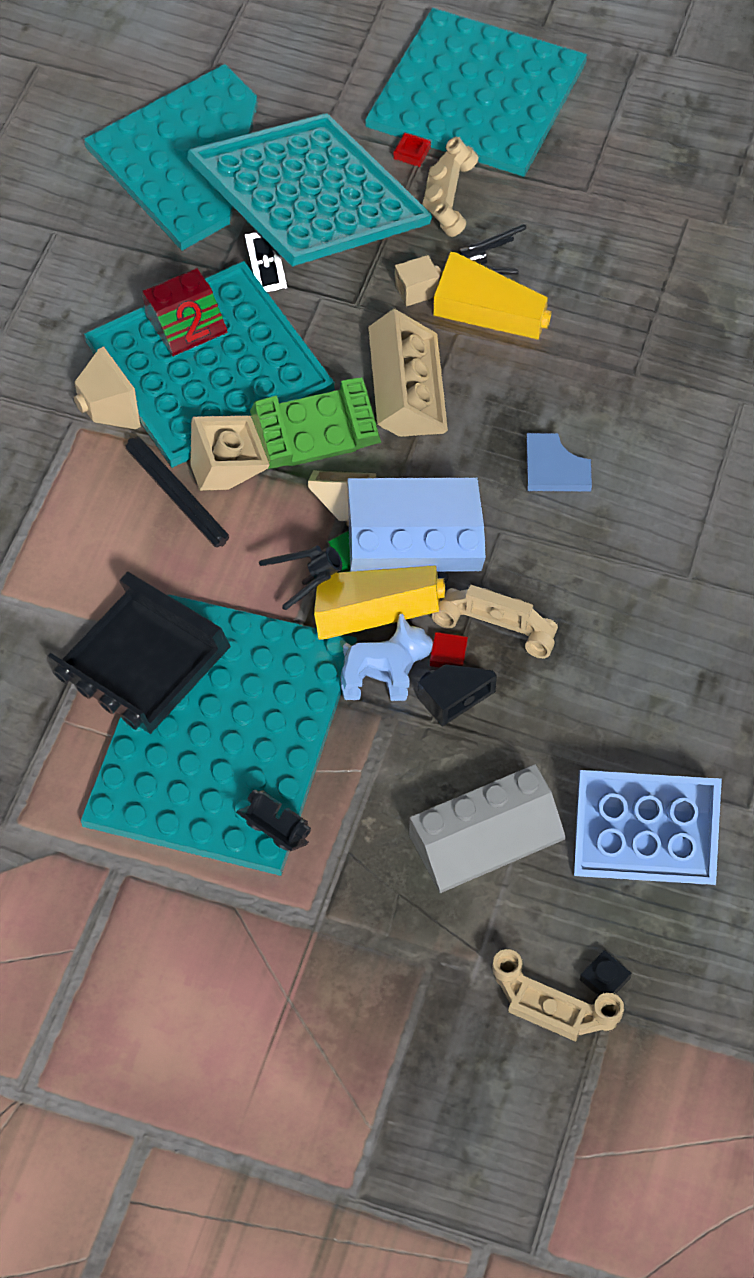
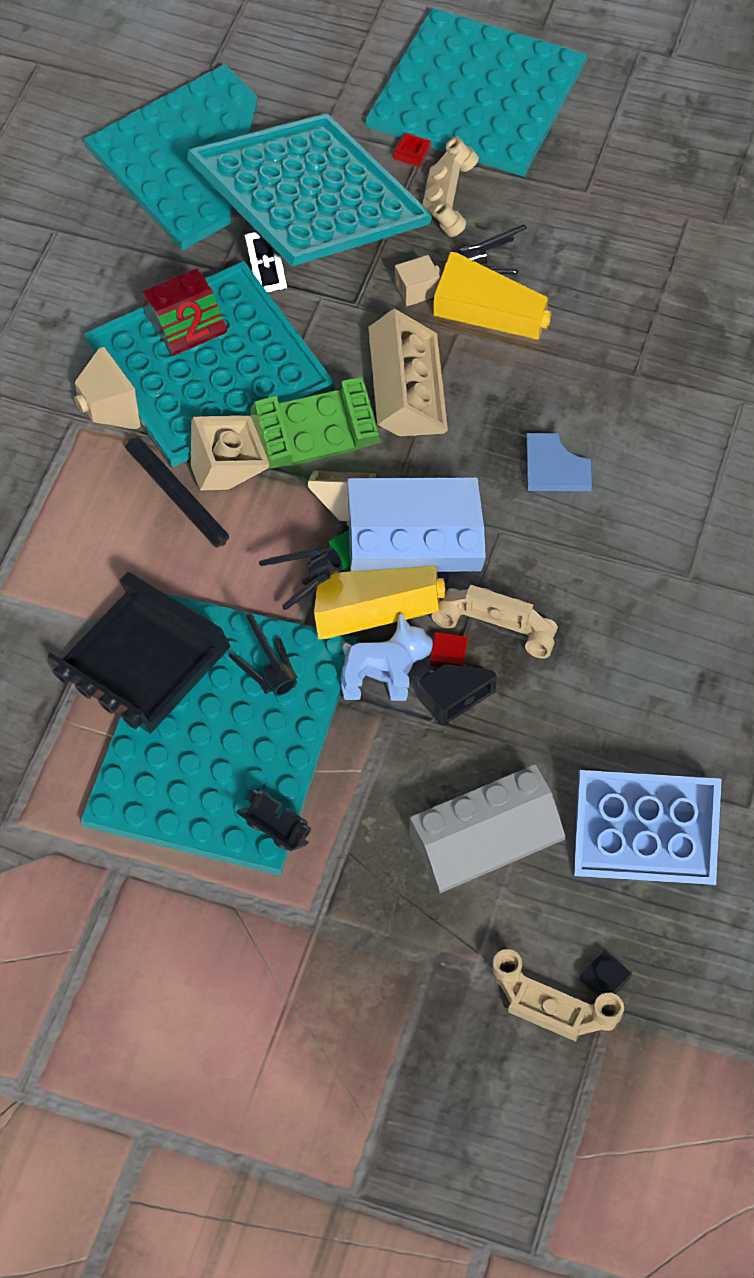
none -> black plant [229,613,298,696]

